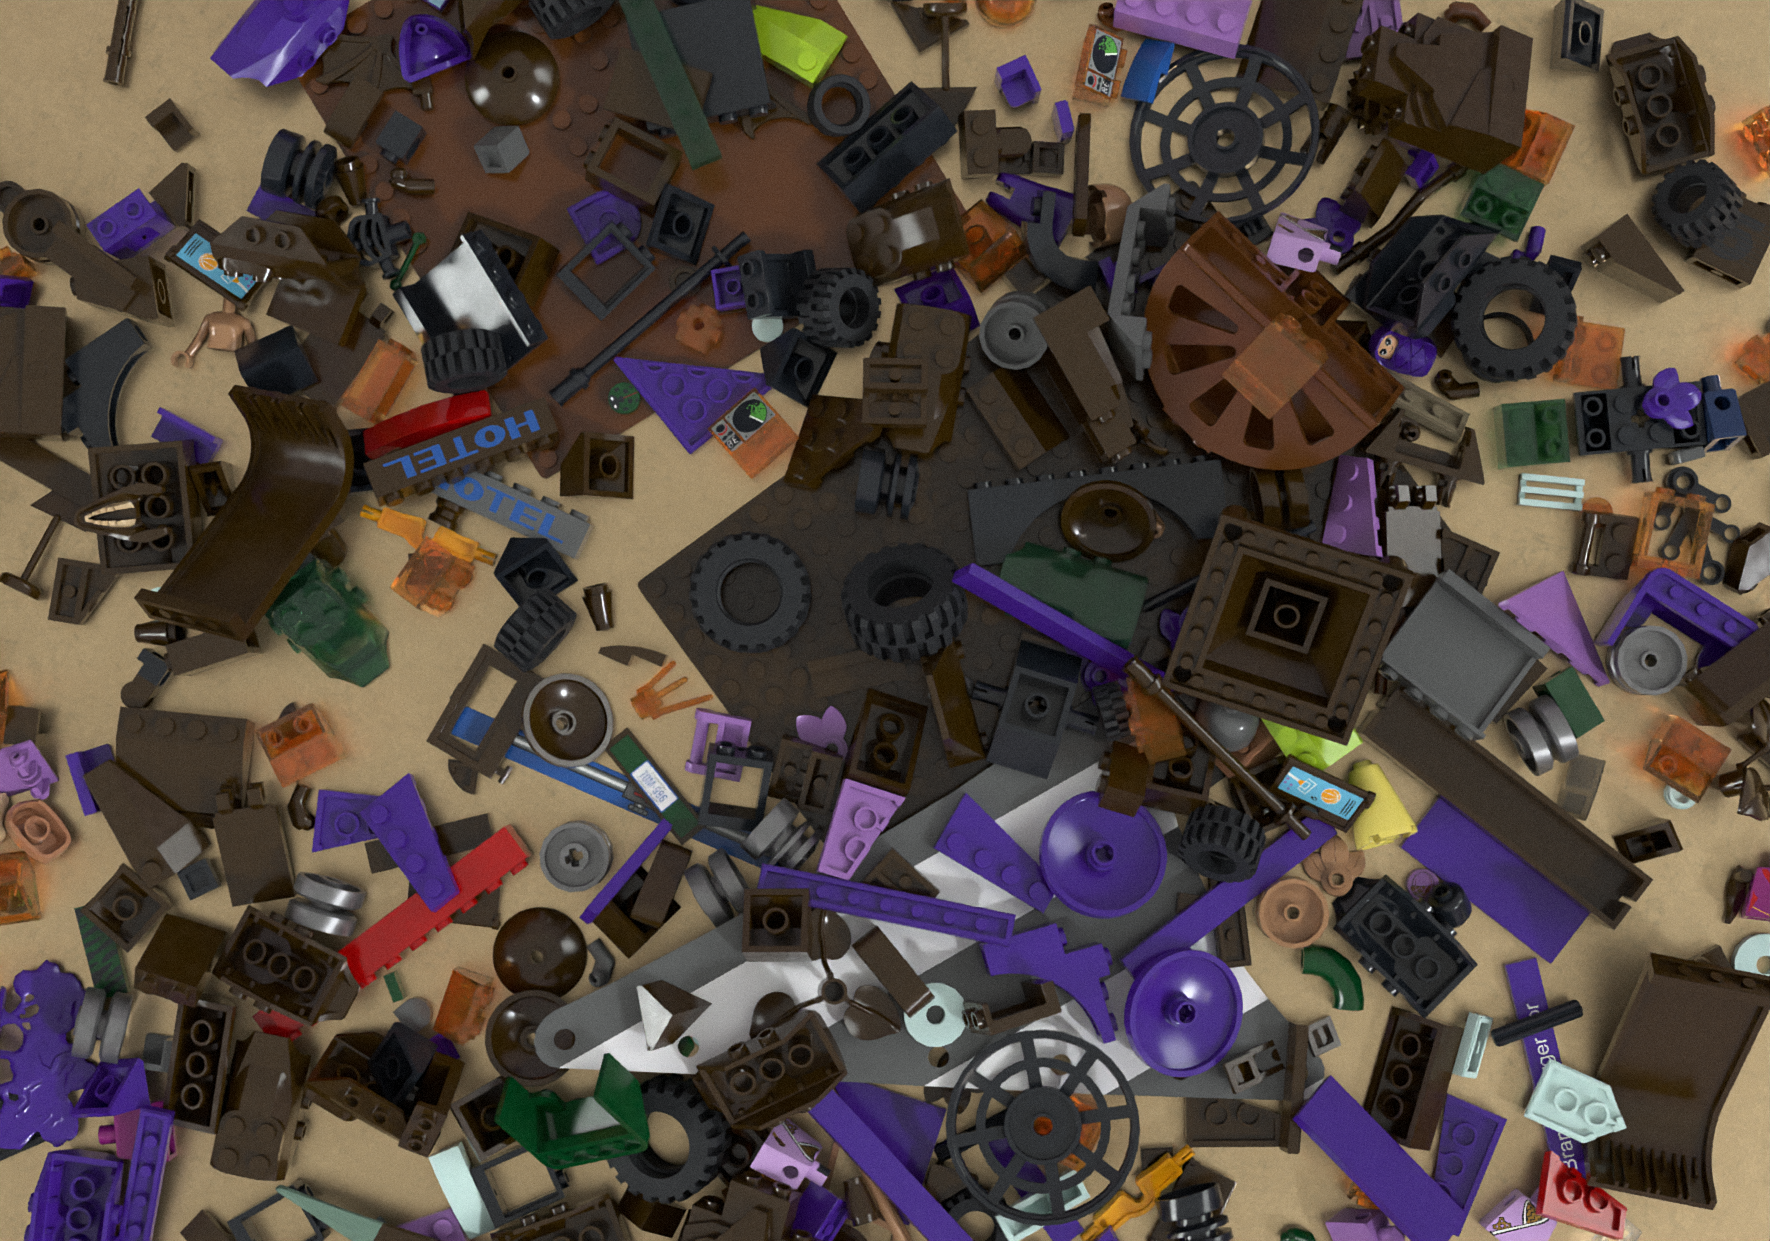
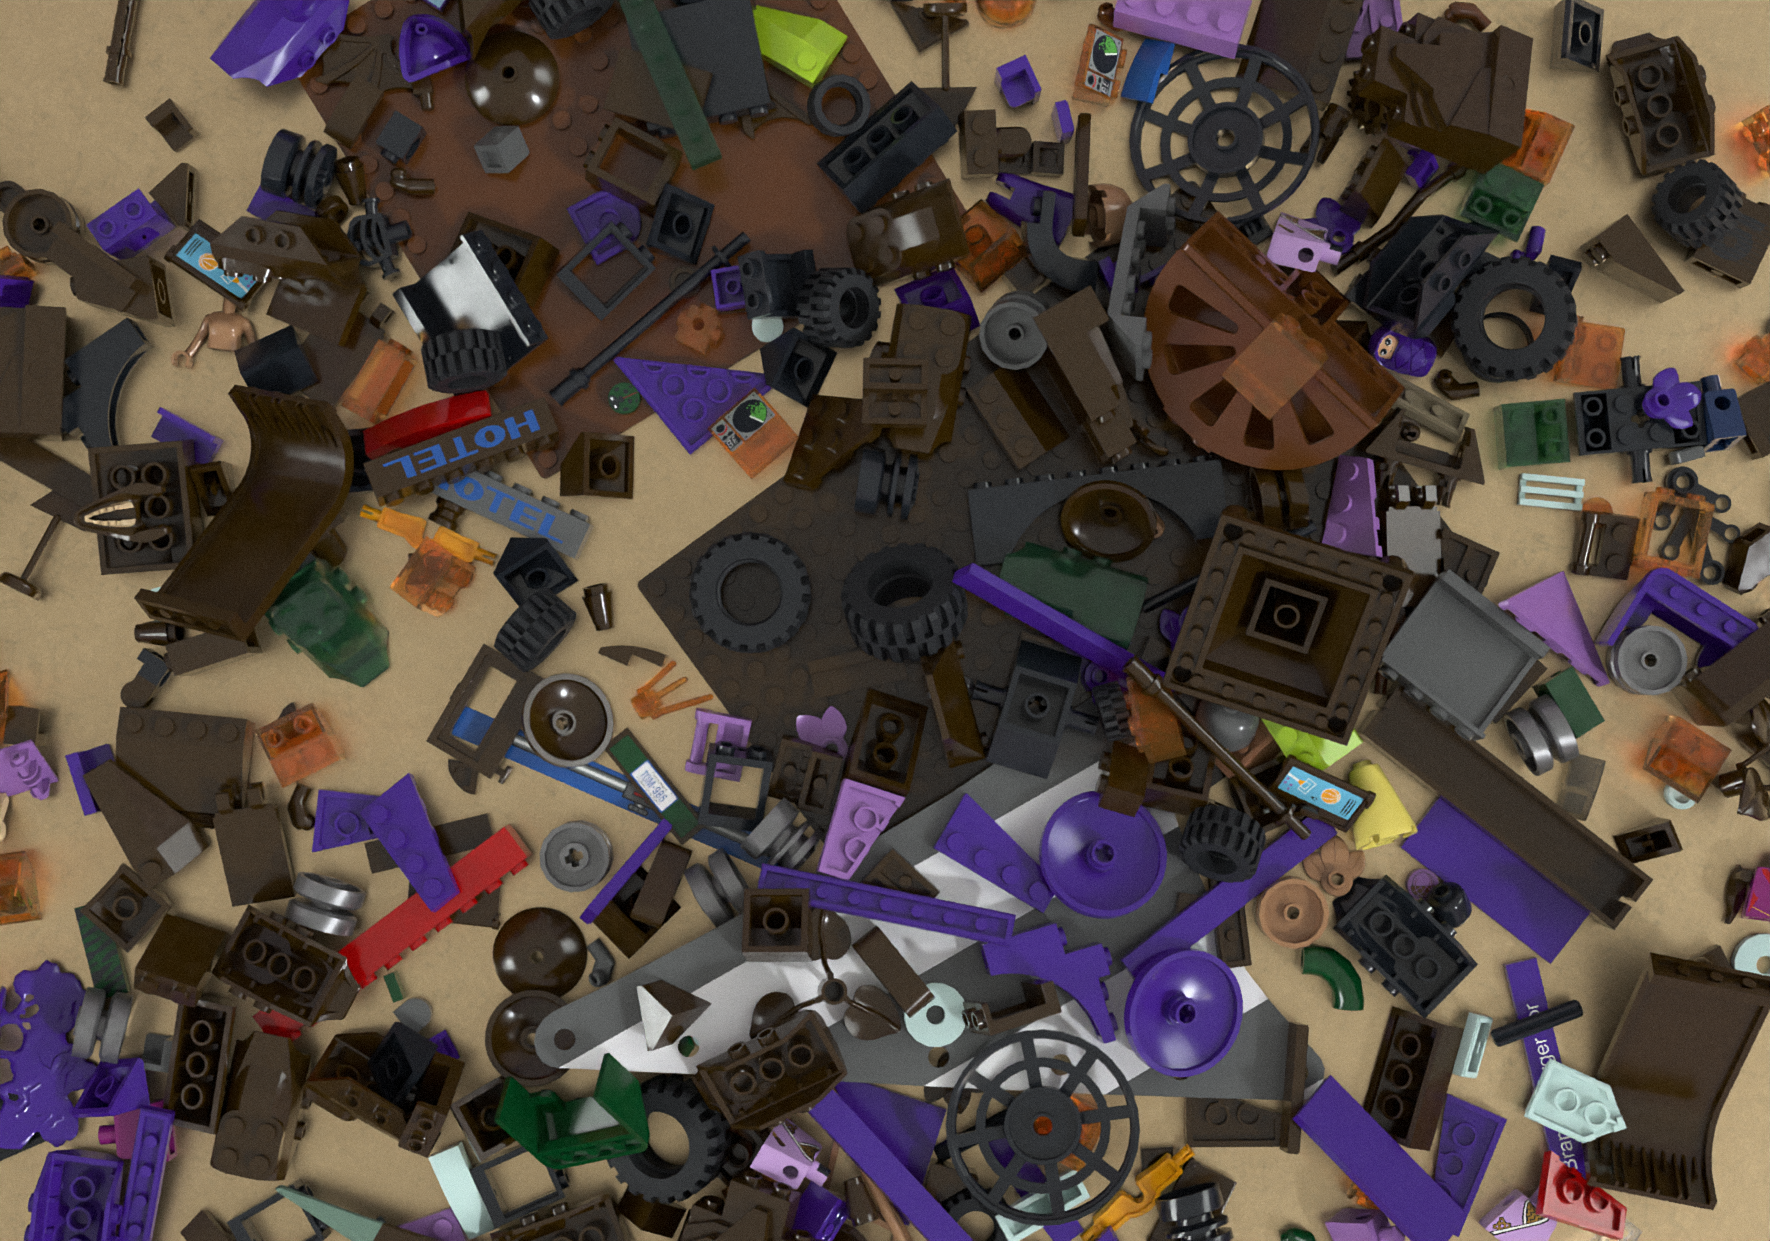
nougat piece [4,799,71,864] -> none
dark brown wing [48,557,120,625] -> none
black tile [177,857,222,901] -> none
dark green hinge [390,232,426,291] -> none
clear orange slope [433,966,496,1047] -> none
dark brown slope [1222,1016,1341,1094] -> none

